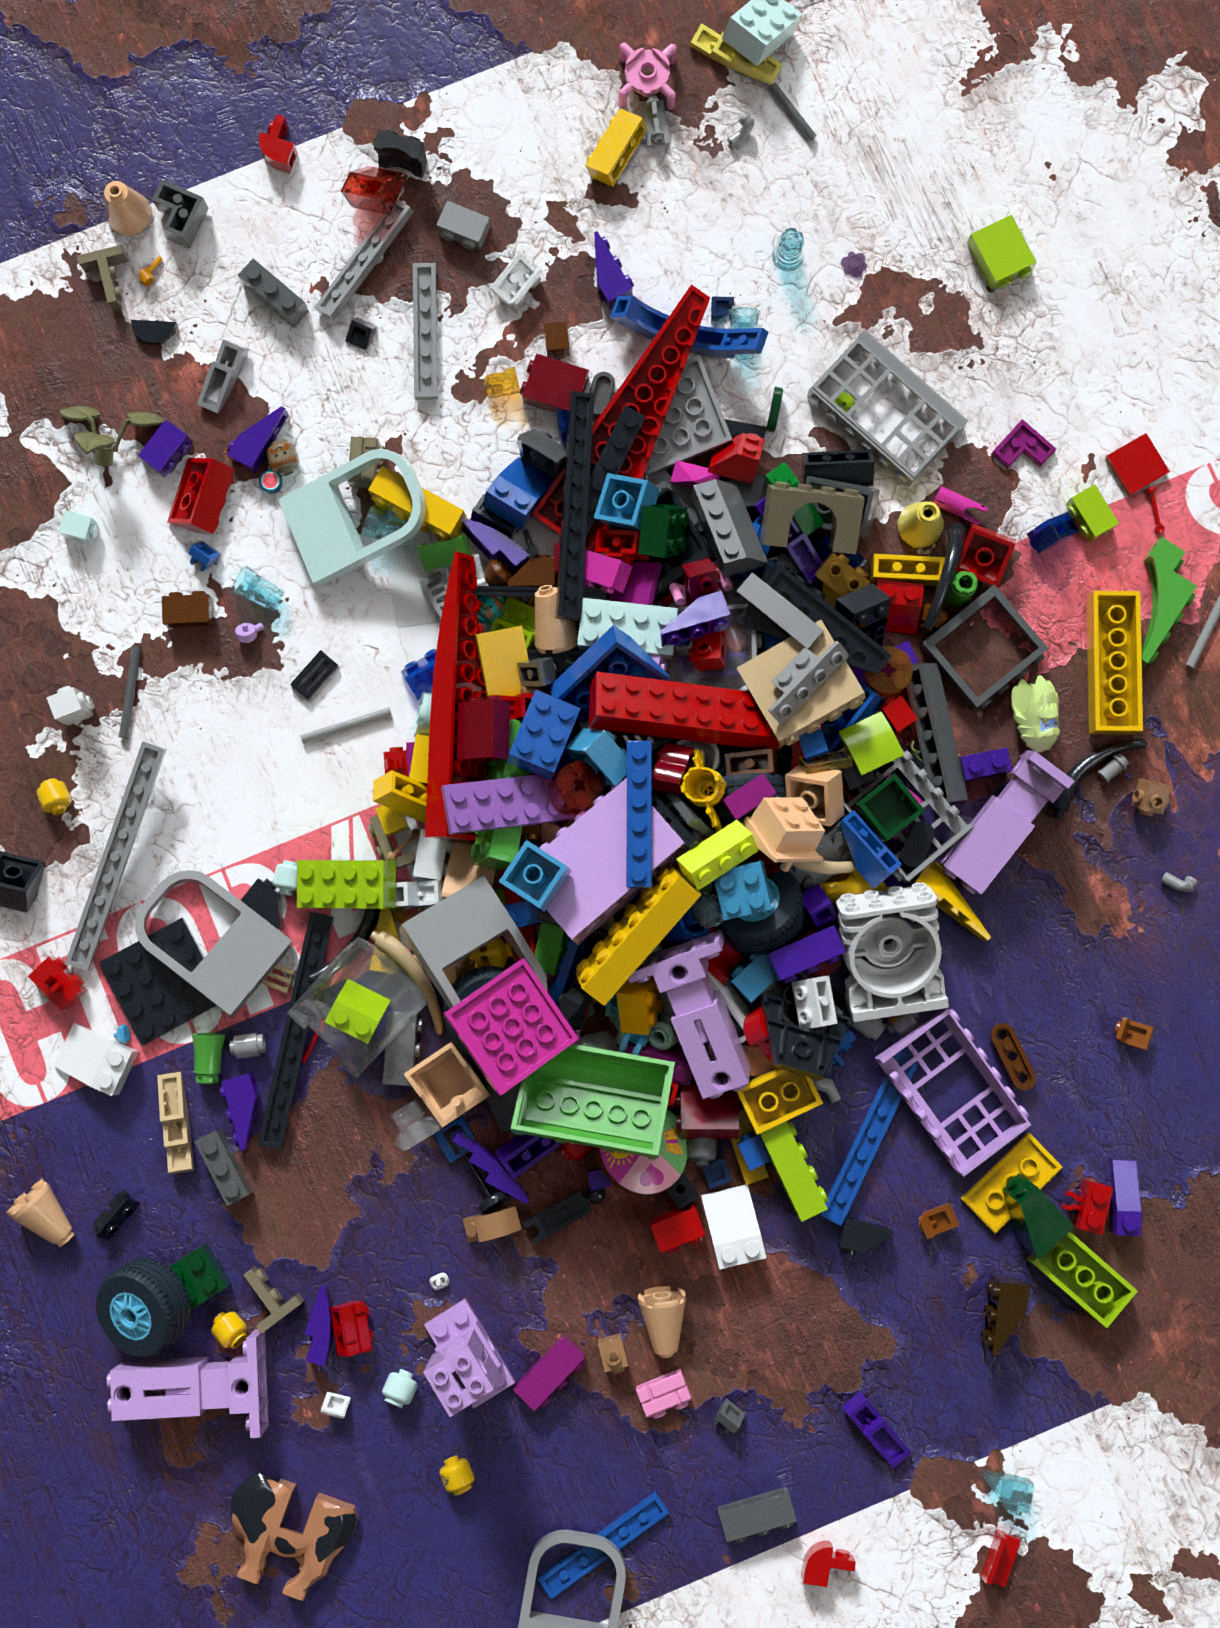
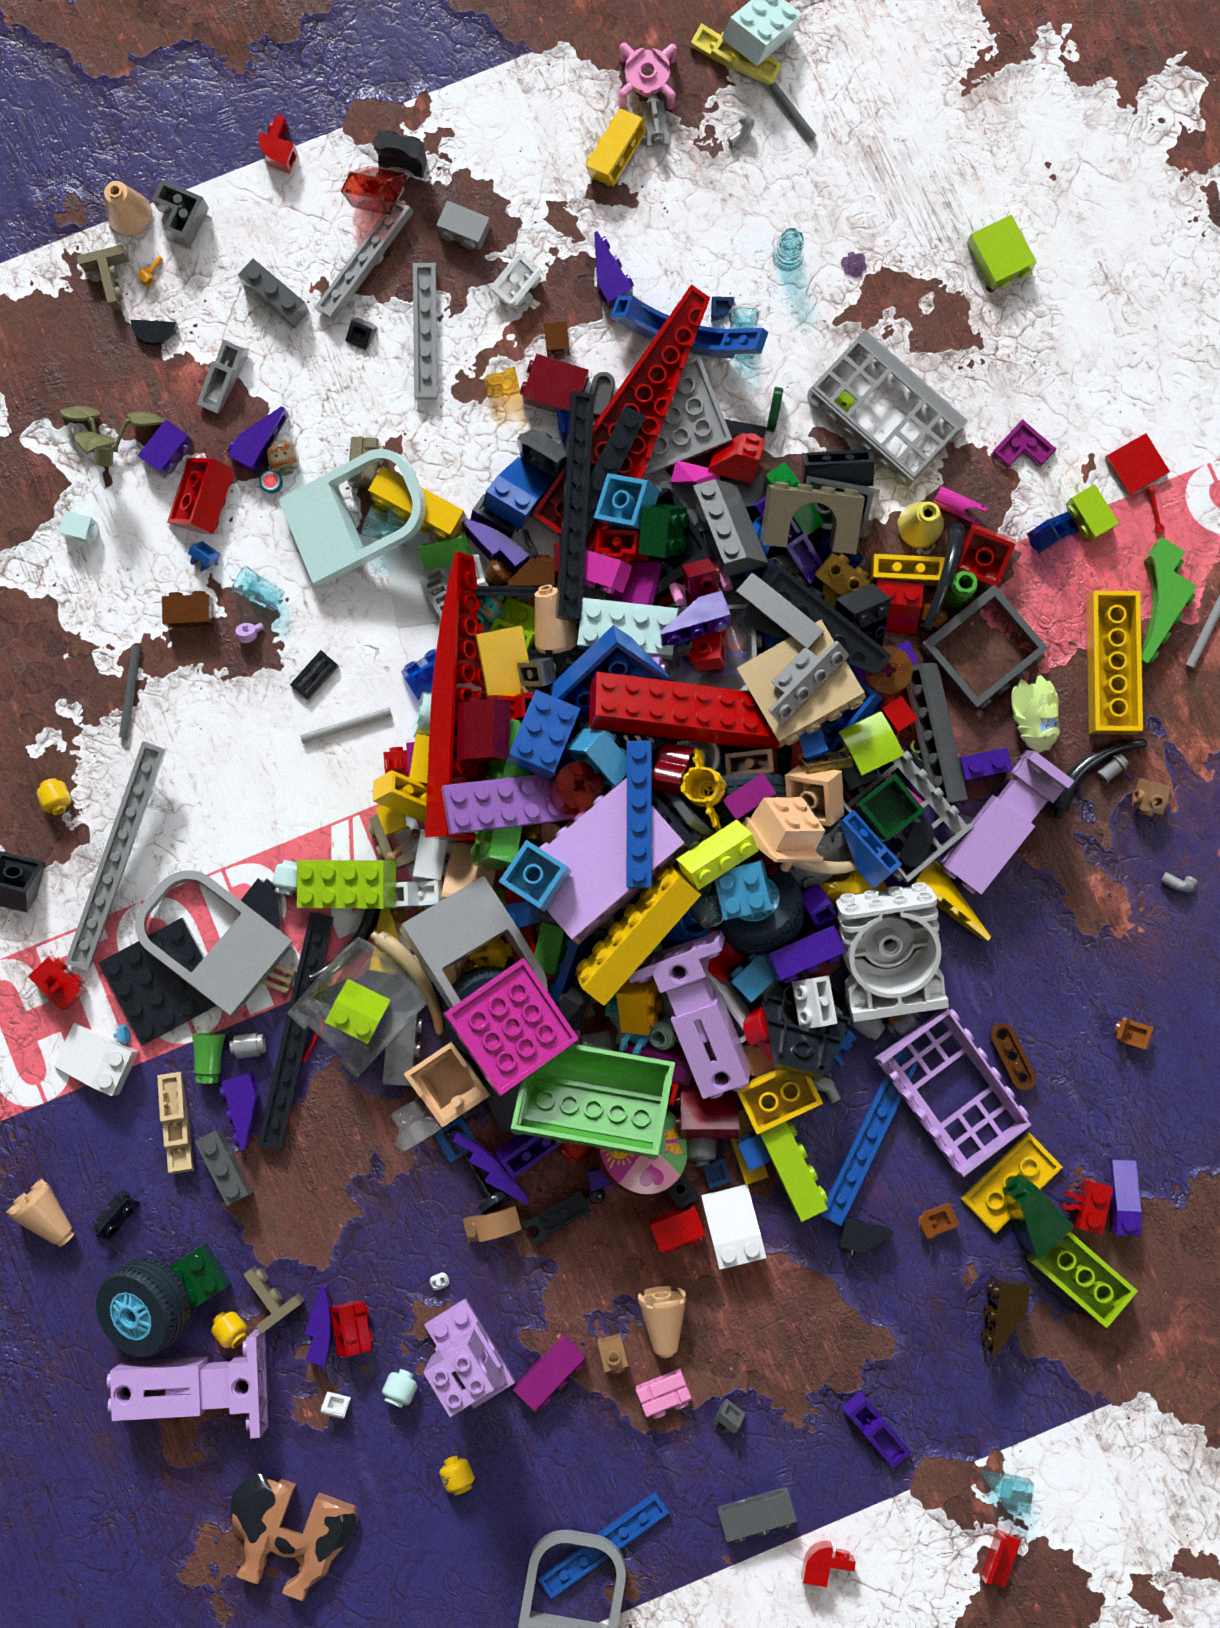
white brick [46,686,94,726] -> none

